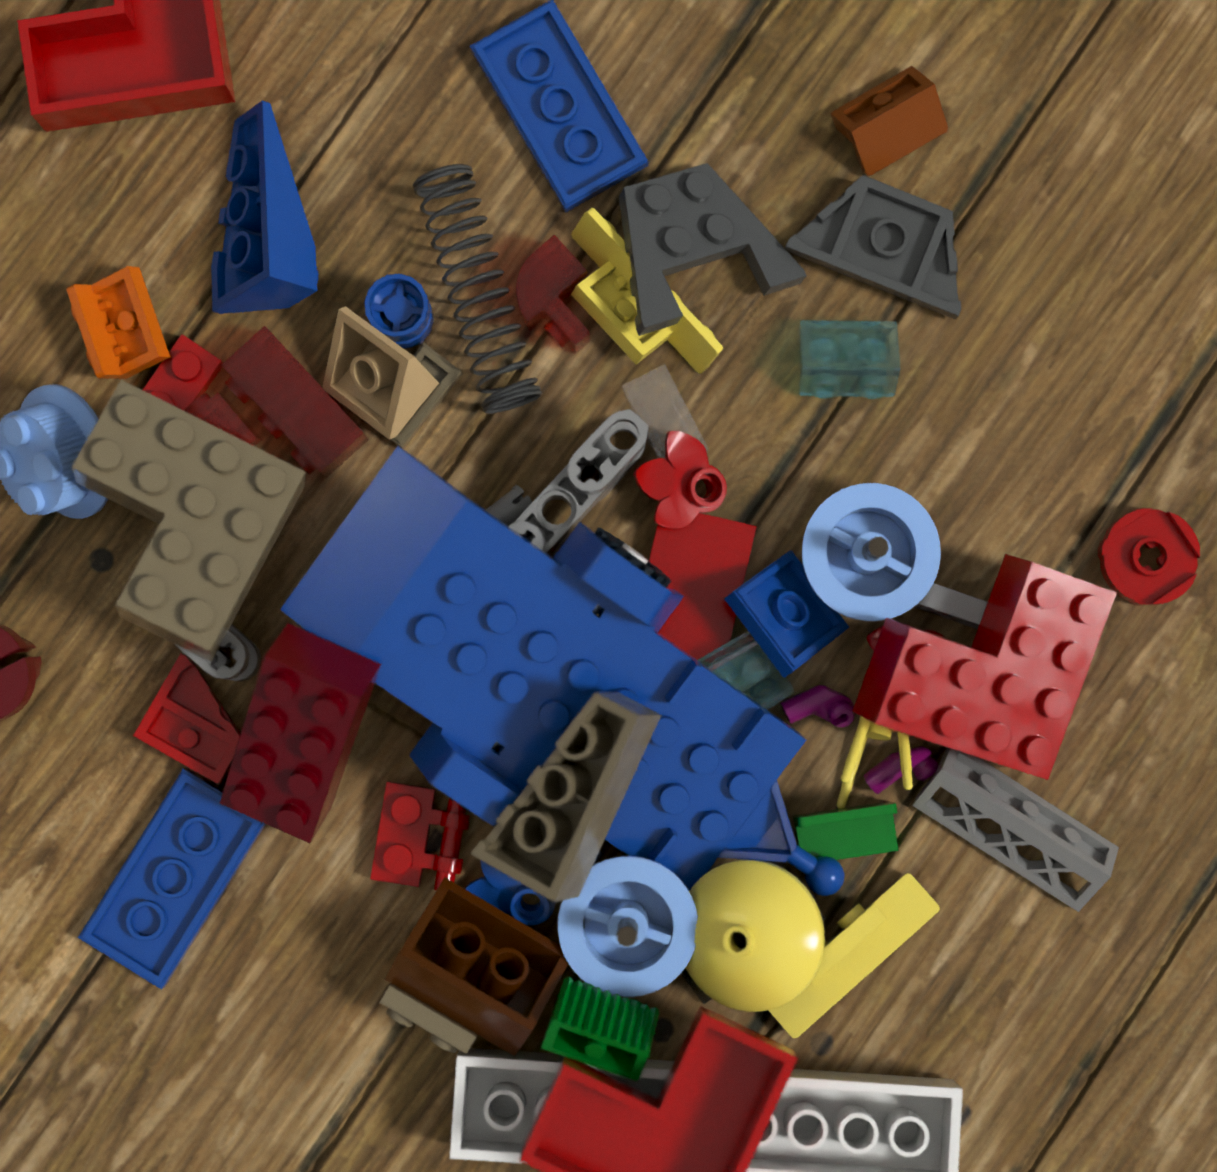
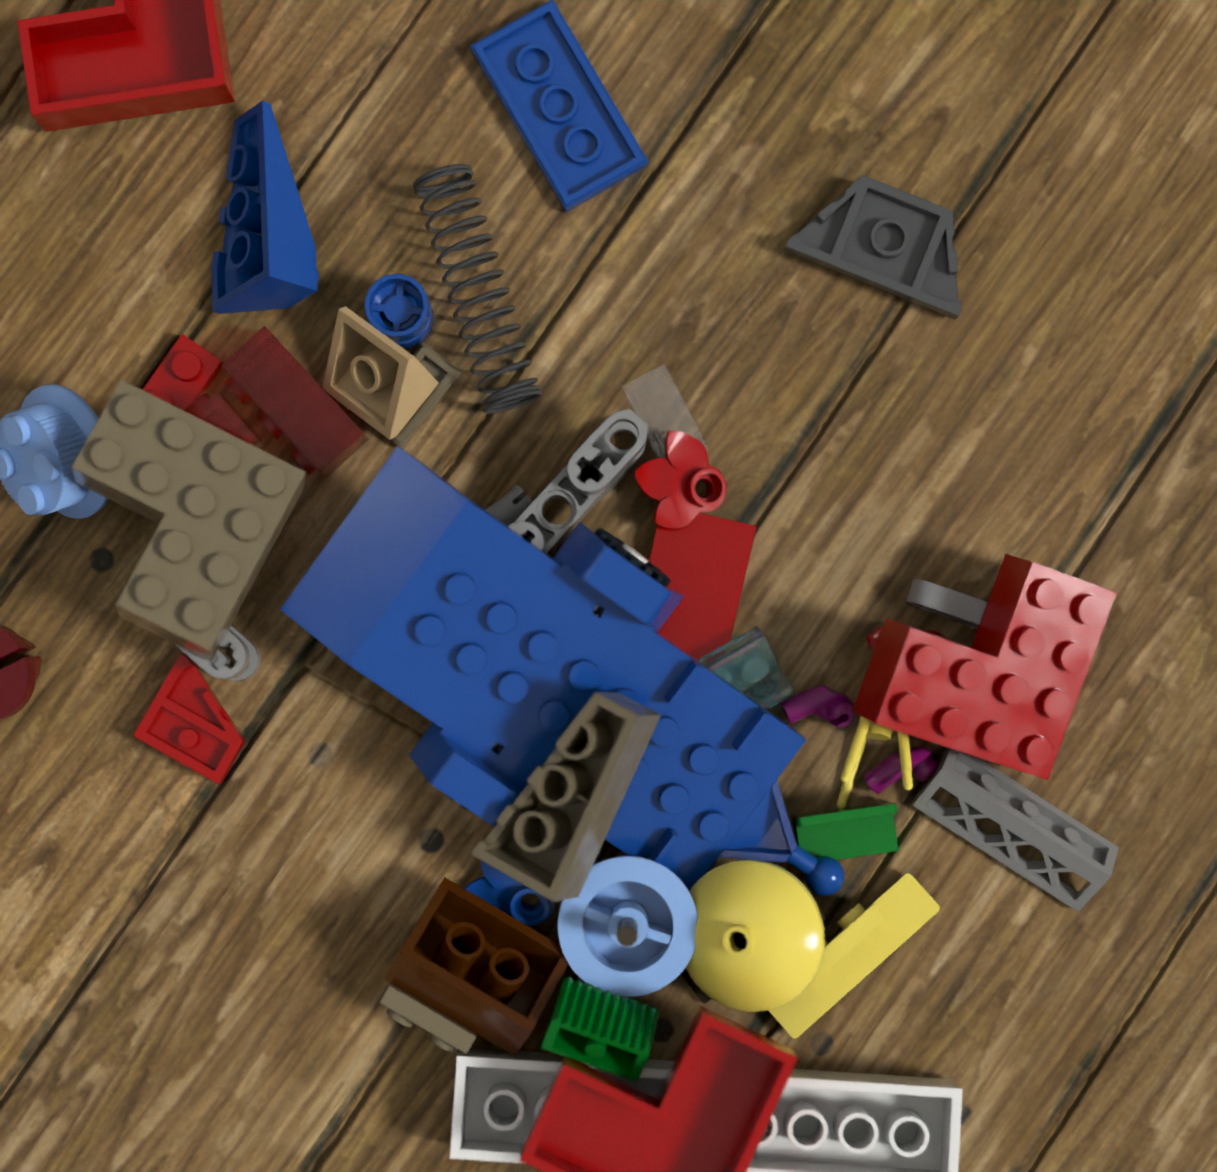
orange bracket [67,266,170,379] -> none
blue tile [78,768,266,989] -> none
dark red brick [220,623,381,843] -> none
red plate [370,781,471,890] -> none
clear red brick [516,235,590,353] -> none
light yellow bracket [571,208,723,374] -> none
dark grey wing [619,163,807,336] -> none
blue tile [724,550,849,678] -> none
clear light blue bracket [799,320,900,399] -> none
light blue piece [802,483,941,621] -> none
dark orange panel [830,66,948,176] -> none
red plate [1098,508,1200,606] -> none

